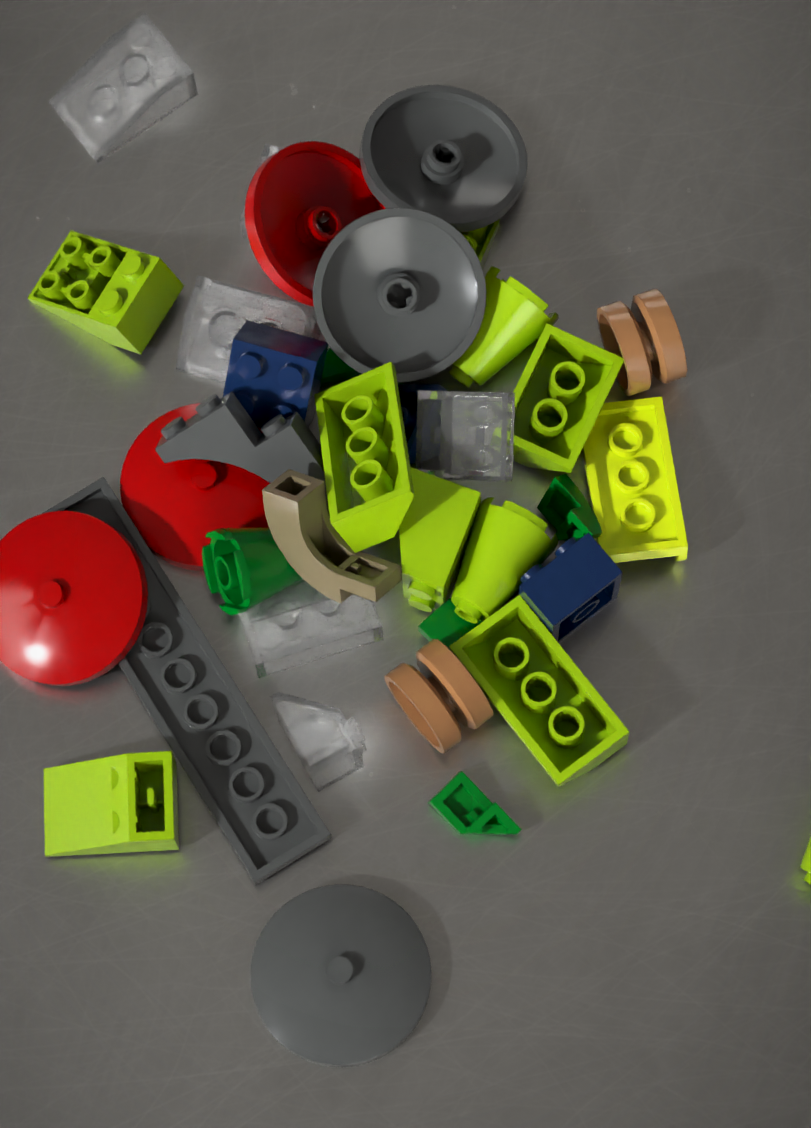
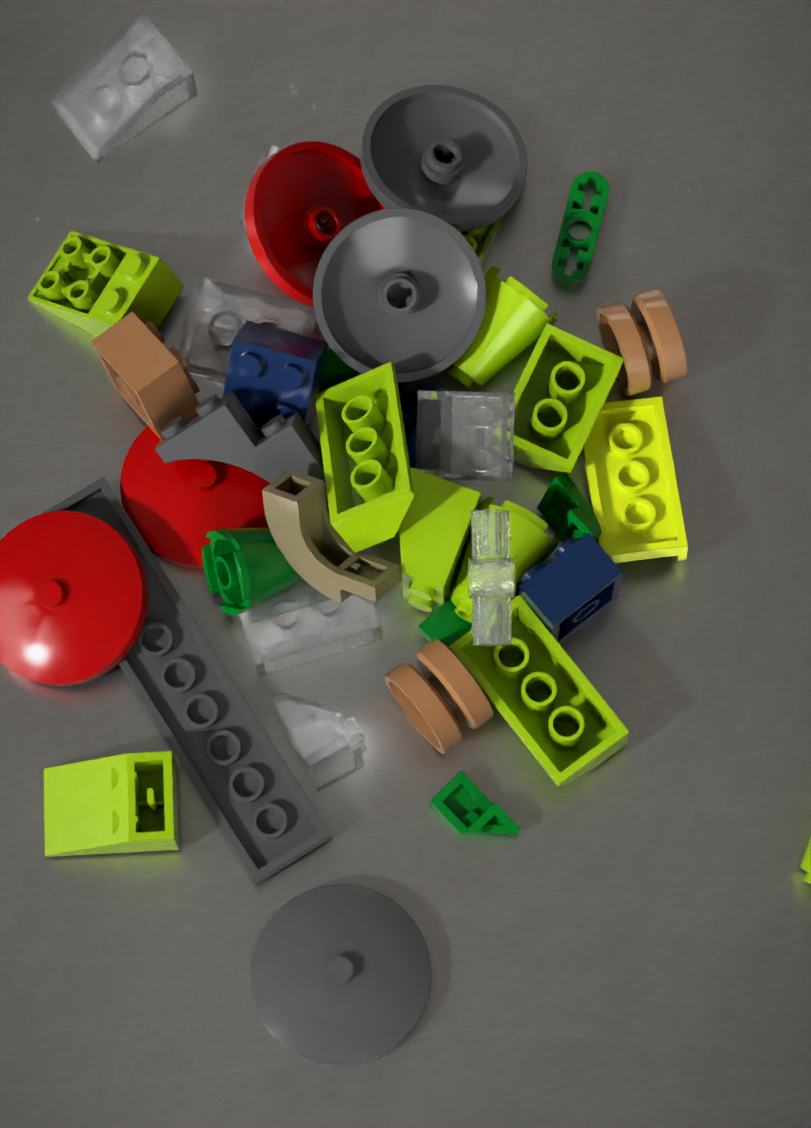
none -> medium nougat brick [91,311,200,439]
none -> clear piece [468,509,515,646]
none -> green beam [551,171,609,290]

